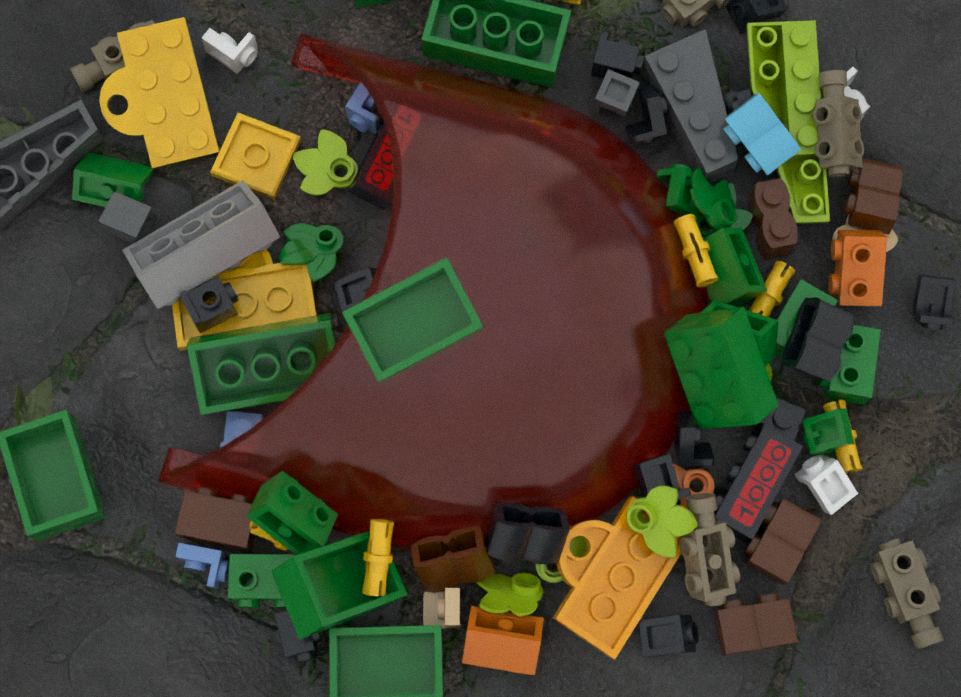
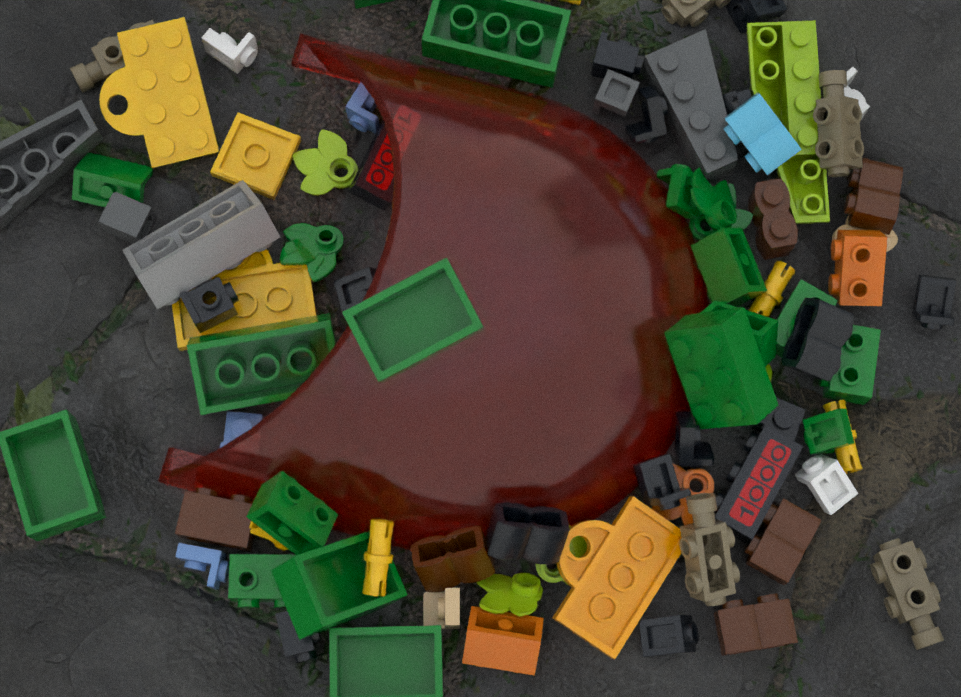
lime plate [627,485,698,558] -> none
yellow pin [674,214,719,287] -> none

